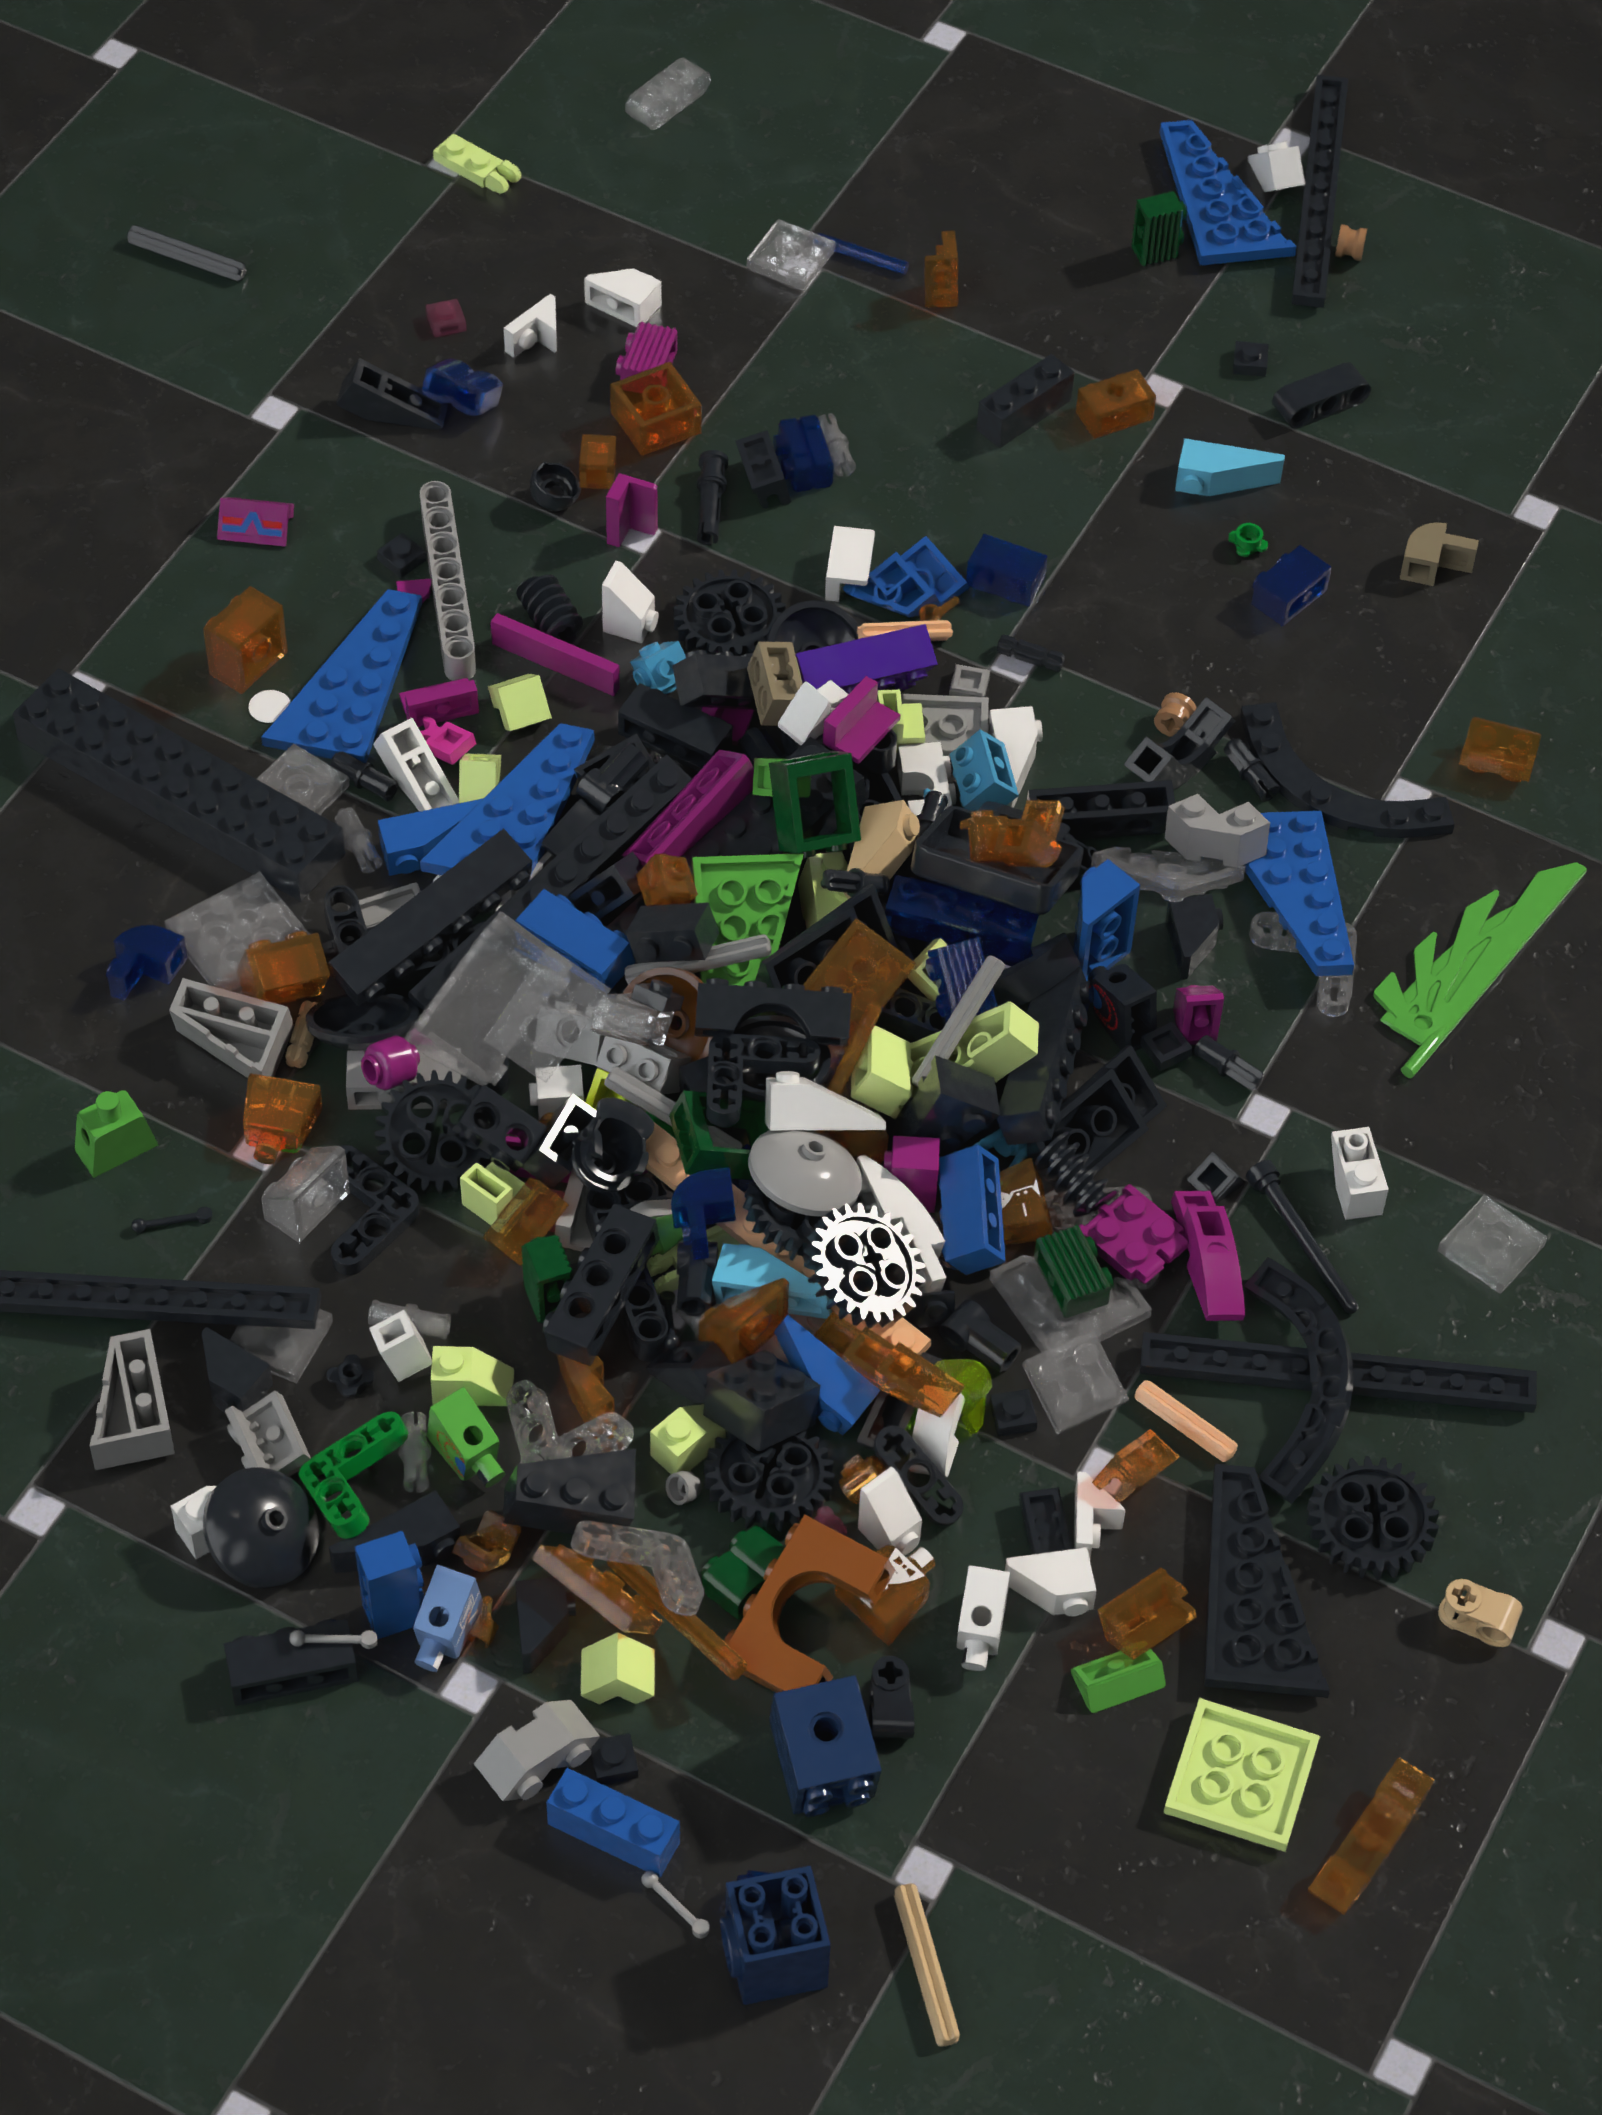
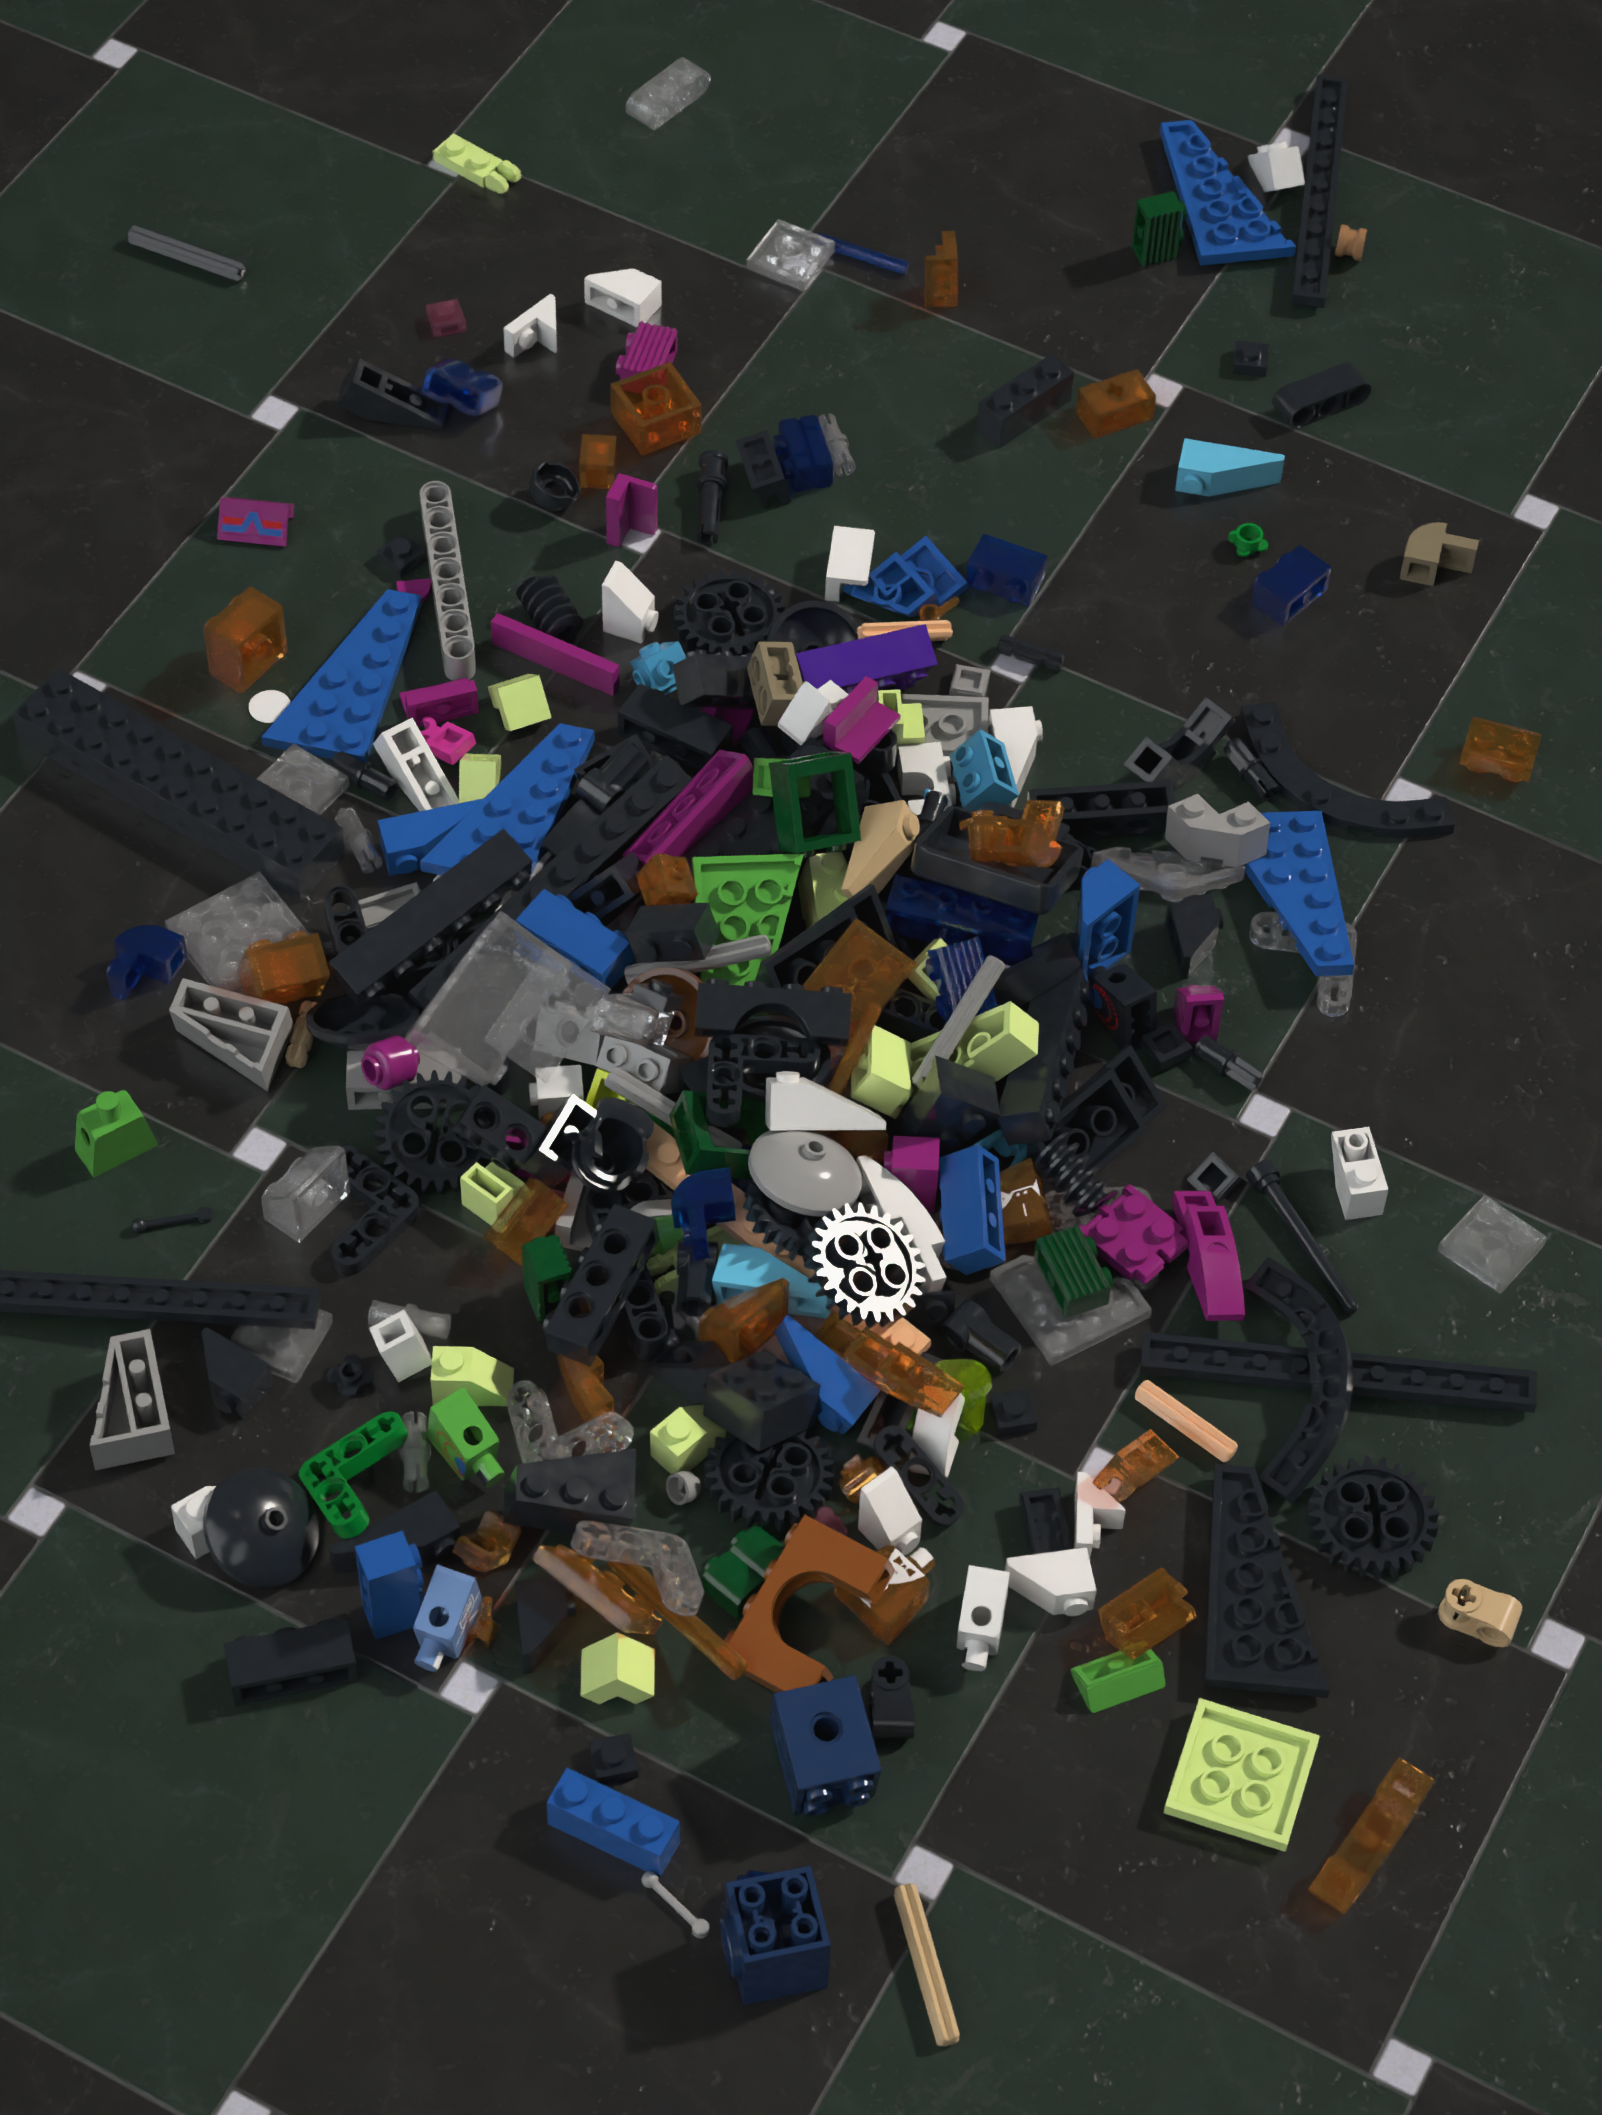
light grey bracket [225,1391,311,1475] -> none
clear orange torso [243,1073,323,1164] -> none
light grey hinge [289,1630,377,1649] -> none
light grey brick [474,1700,600,1801] -> none
black axle [821,868,890,898] -> none
clear plate [1022,1329,1129,1435] -> none
medium nougat wheel [1154,693,1196,737] -> none
bright green animal [1373,862,1587,1078] -> none

